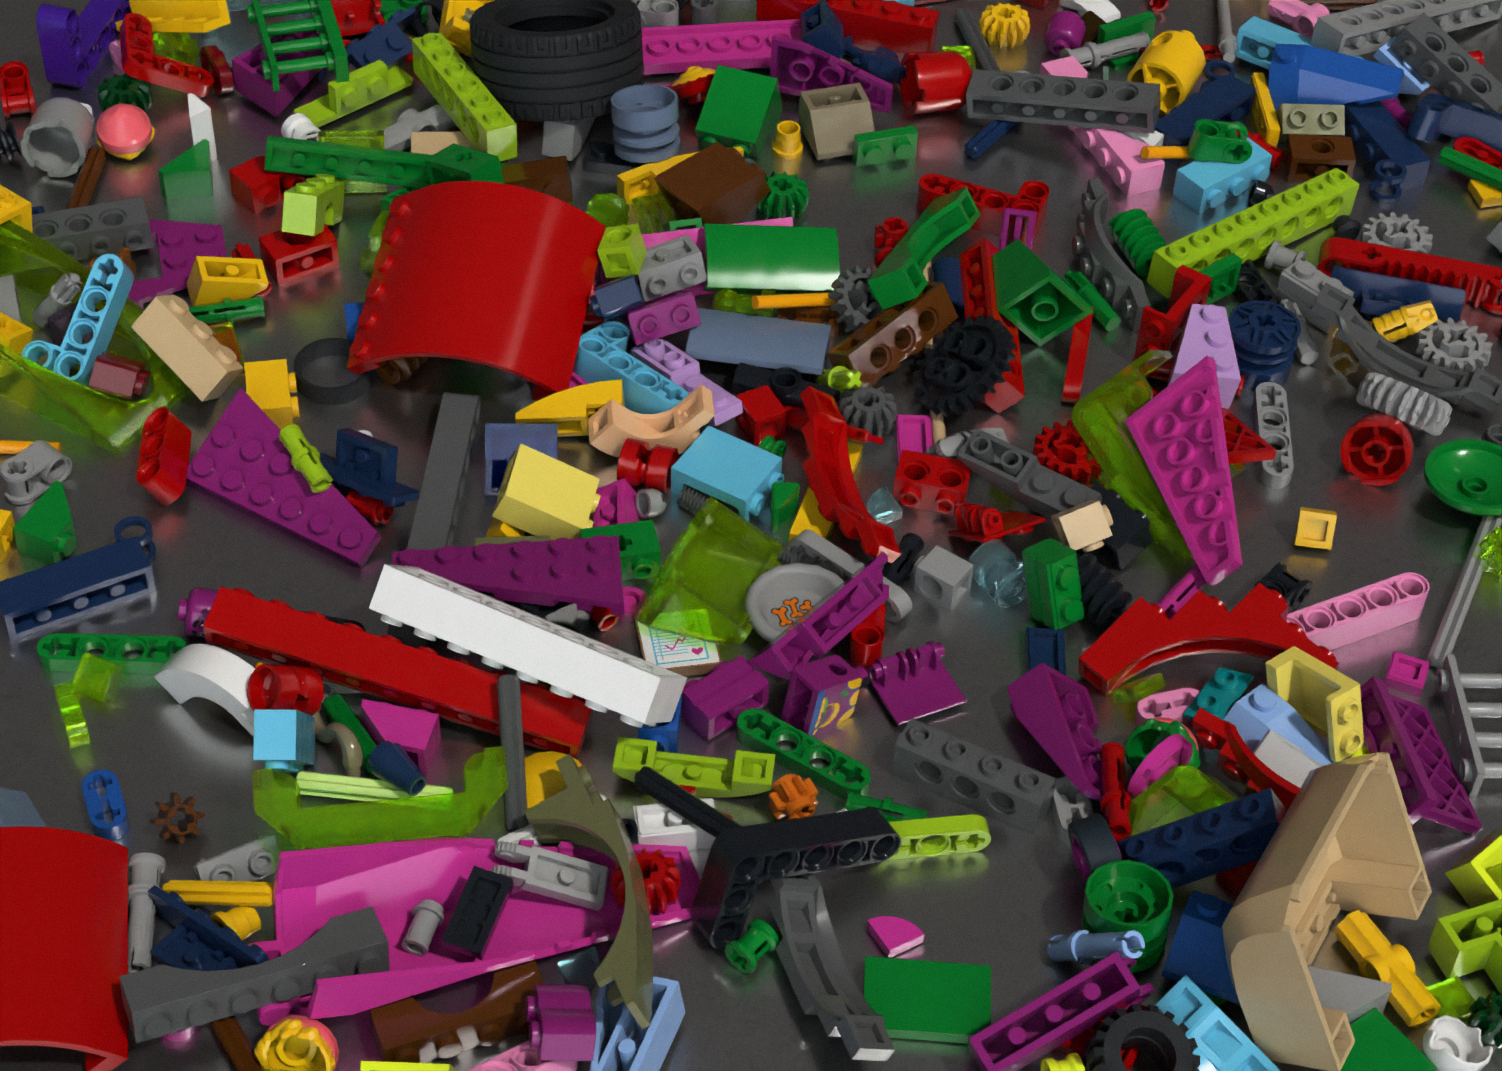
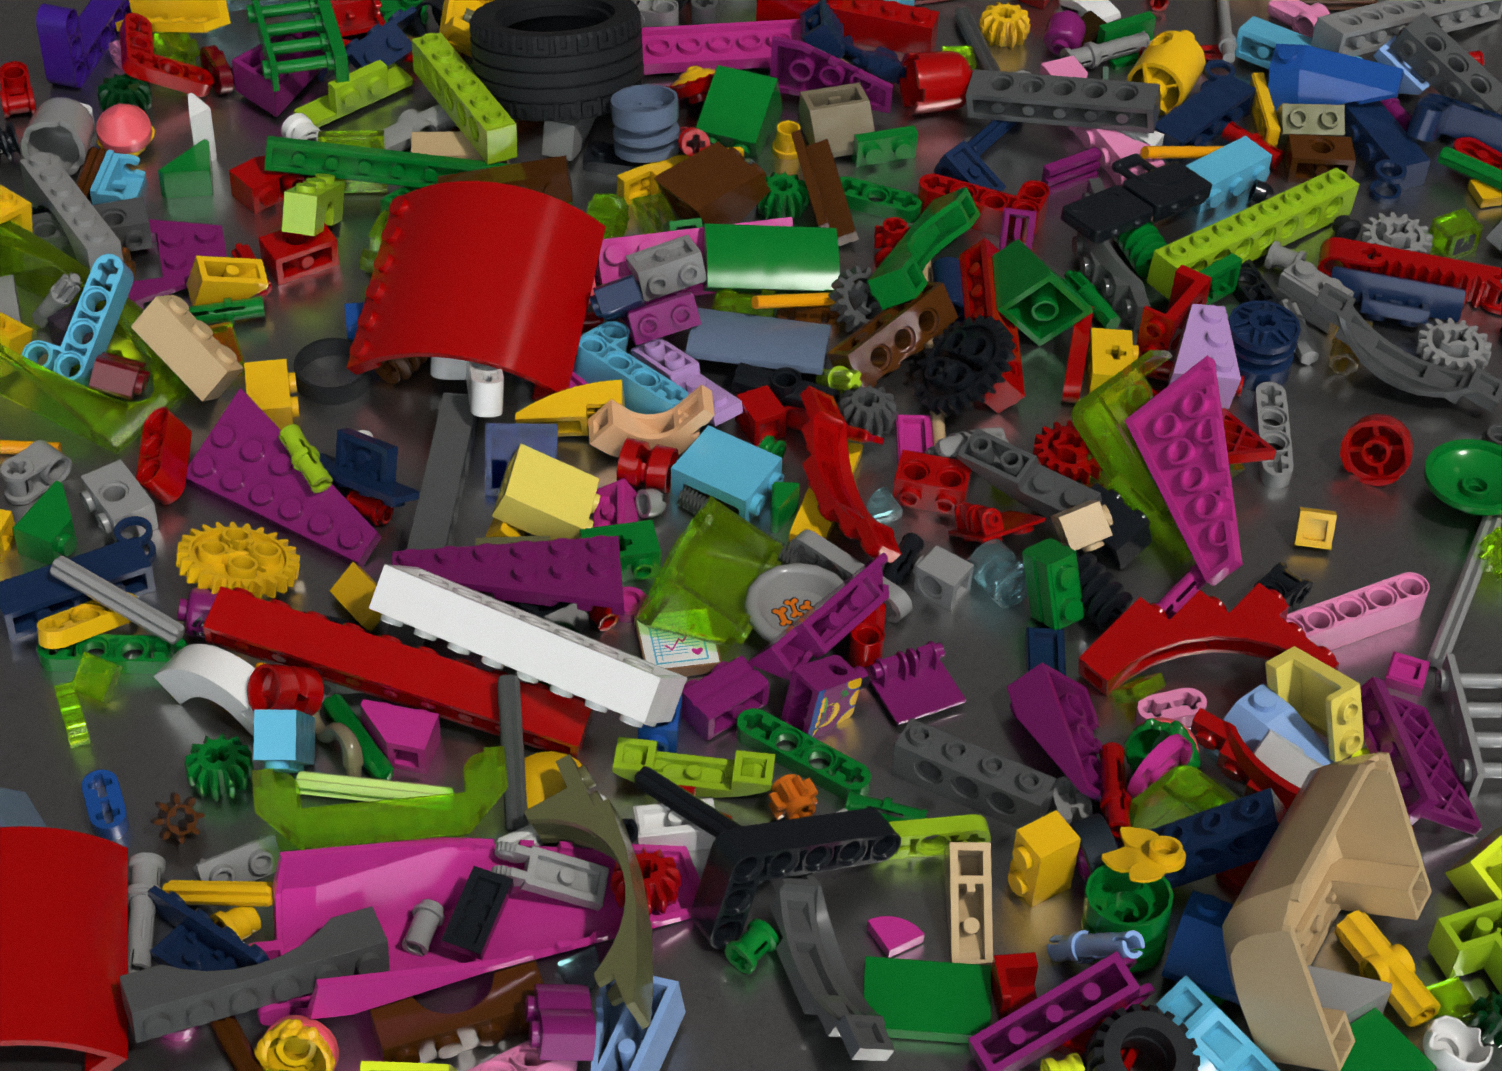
dark blue cone [368,741,427,796] -> none
green brick [425,143,504,185] -> none
lime brick [597,224,647,278] -> none
teal hinge [1183,667,1254,720] -> none
green piece [1187,119,1252,164] -> none
light grey gear [1356,372,1453,436] -> none
yellow hinge [1372,300,1438,343] -> none
none -> light grey arch [19,152,123,278]
none -> yellow beam [37,592,137,649]
none -> light grey axle [50,556,185,645]
none -> light grey brick [79,459,159,542]
none -> medium azure hinge [90,150,147,205]
none -> yellow gear [175,522,300,599]
none -> green gear [184,732,254,802]
none -> yellow tile [329,562,382,632]
none -> white beam [430,357,504,418]
none -> red pin [678,127,710,157]
none -> reddish brown fence [791,130,859,246]
none -> green beam [840,176,922,223]
none -> dark blue plate [934,140,1006,192]
none -> tan slope [944,842,993,968]
none -> red panel [991,952,1038,1021]
none -> yellow brick [1008,810,1081,908]
none -> magenta tile [1041,147,1102,195]
none -> black piece [1060,153,1212,243]
none -> yellow brick [1087,328,1140,402]
none -> yellow plate [1101,827,1186,883]
none -> clear neon green brick [1428,208,1484,259]

